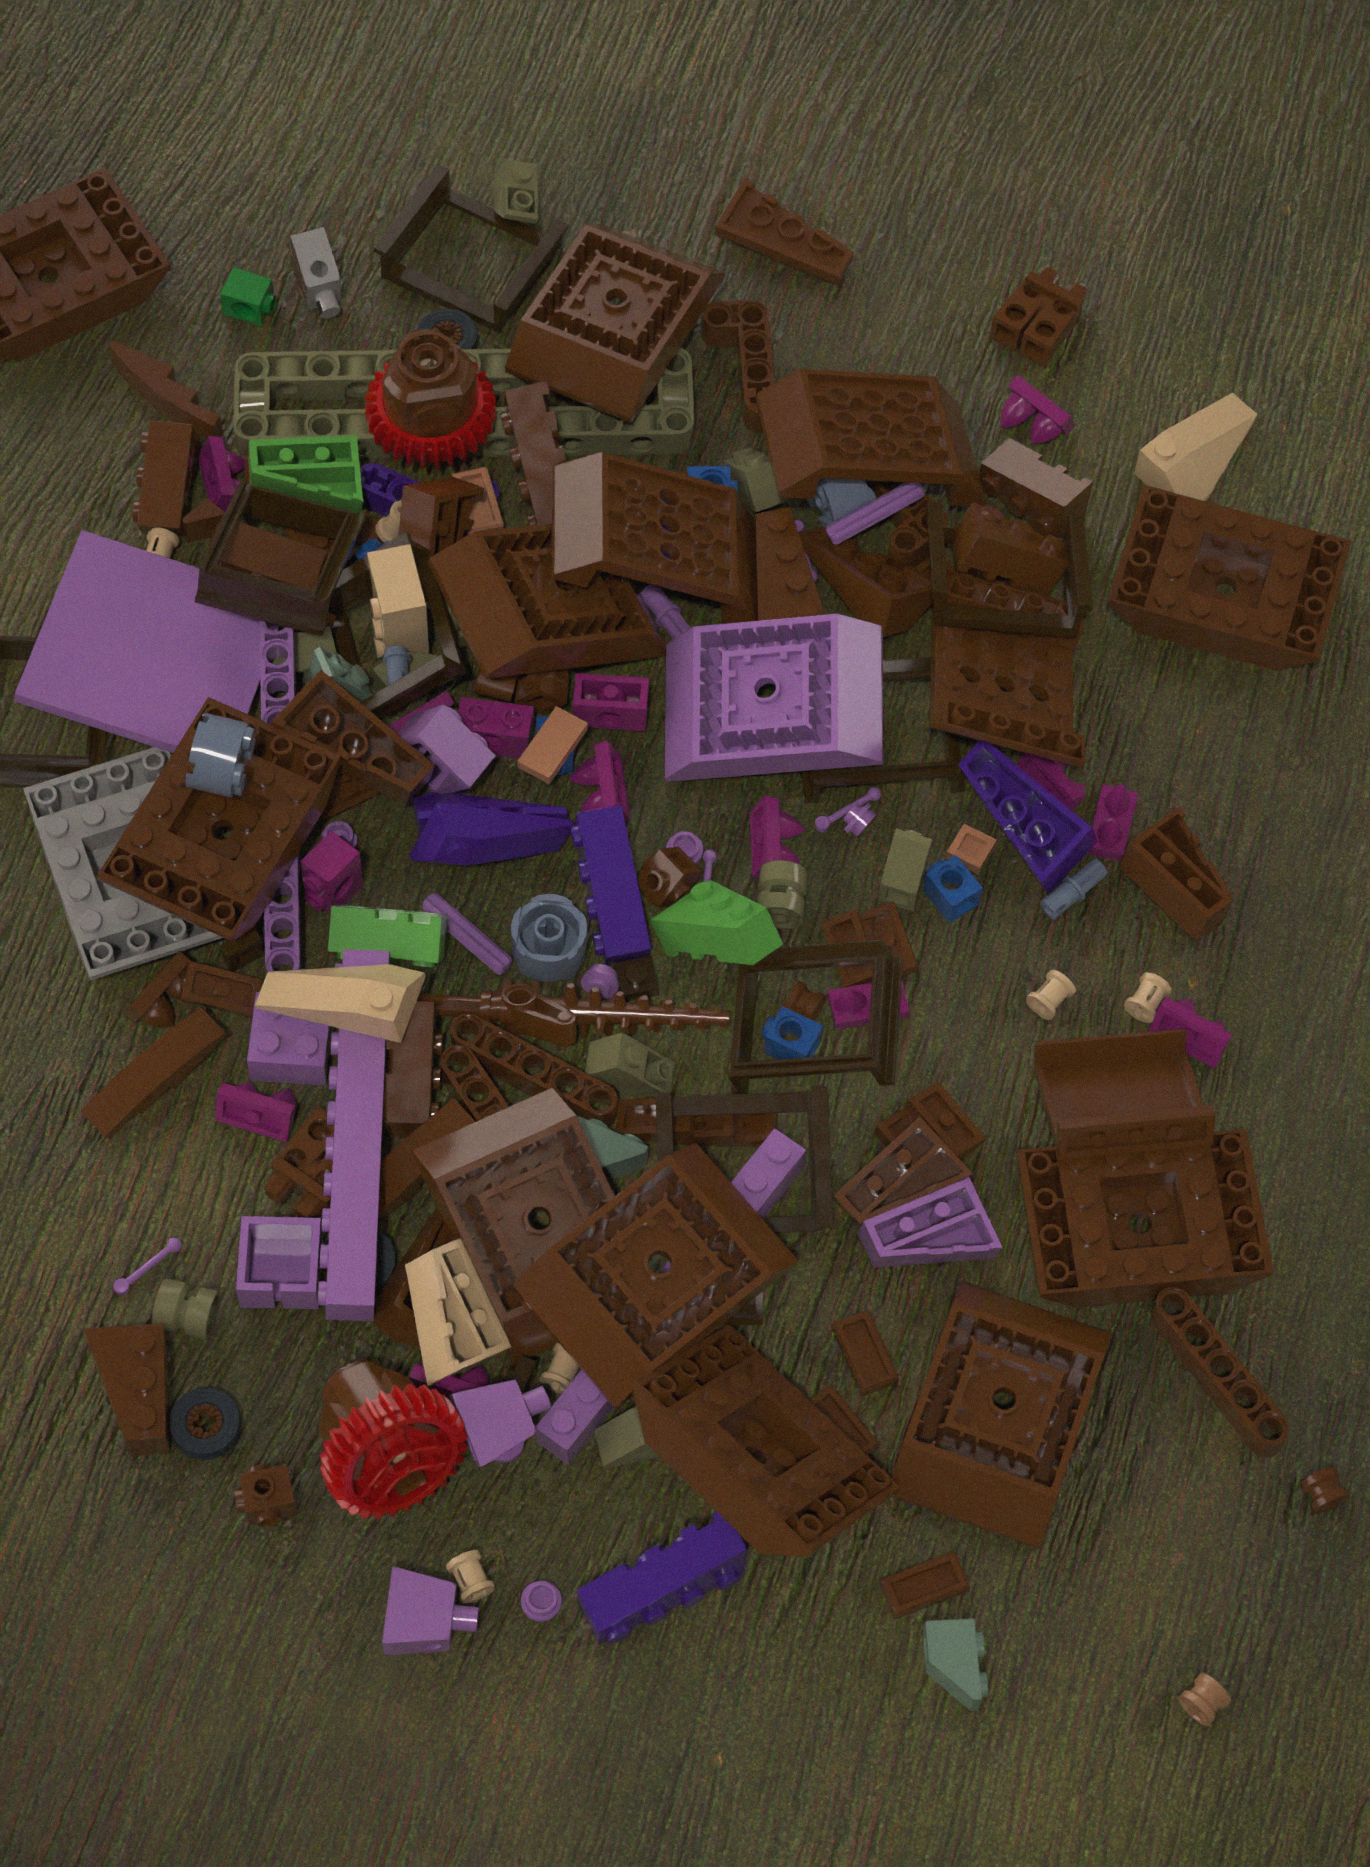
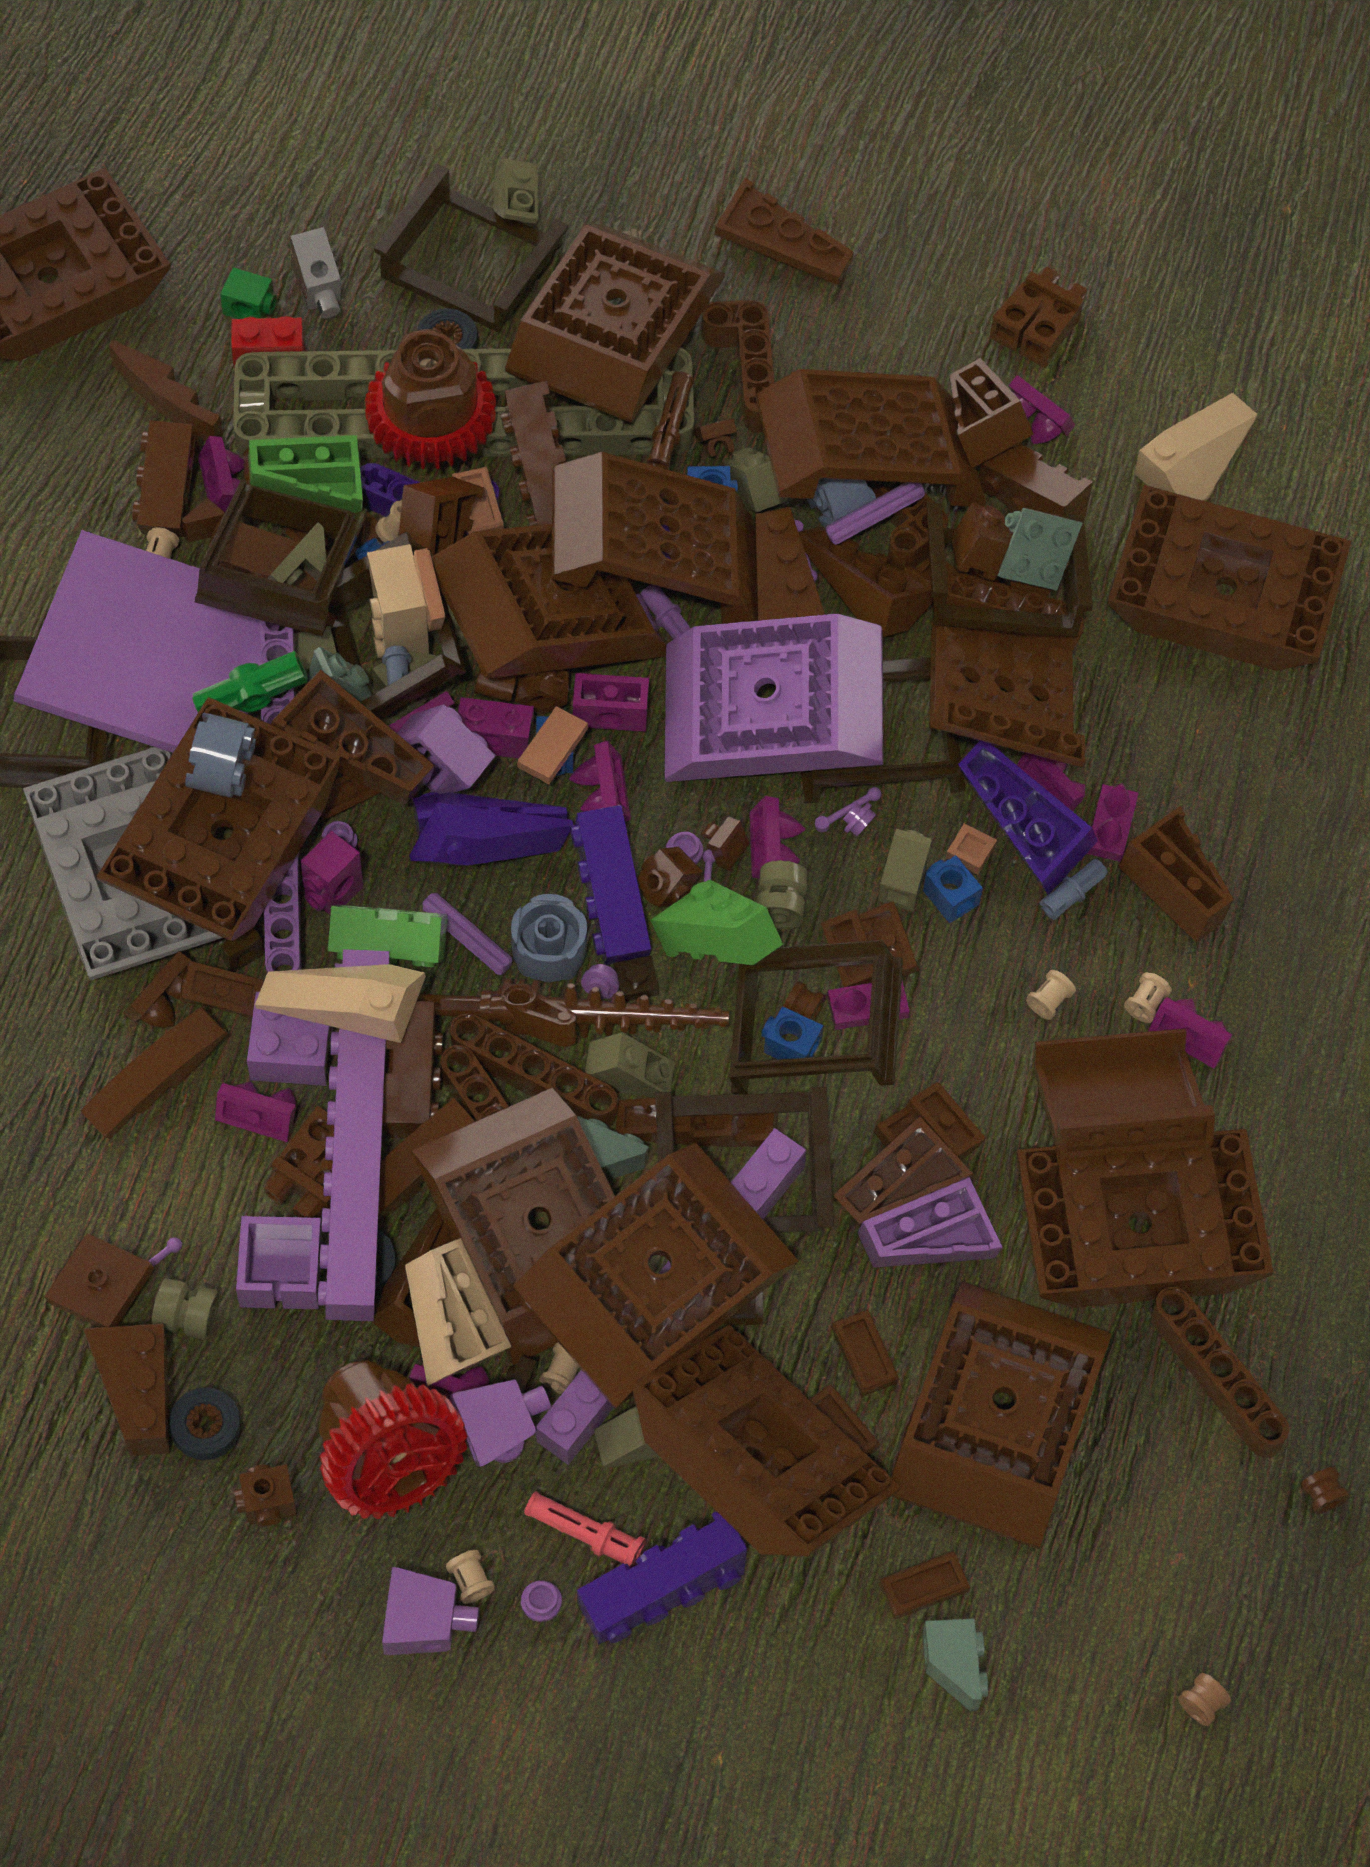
none -> reddish brown plate [44,1233,154,1328]
none -> green piece [192,651,307,712]
none -> red brick [231,316,305,371]
none -> olive slope [267,523,326,585]
none -> nougat tile [413,548,445,631]
none -> coral pin [525,1491,647,1569]
none -> reddish brown pin [647,371,694,470]
none -> reddish brown tile [694,418,737,458]
none -> reddish brown tile [701,816,750,871]
none -> reddish brown wedge [950,358,1034,468]
none -> sand green hinge [998,508,1082,590]

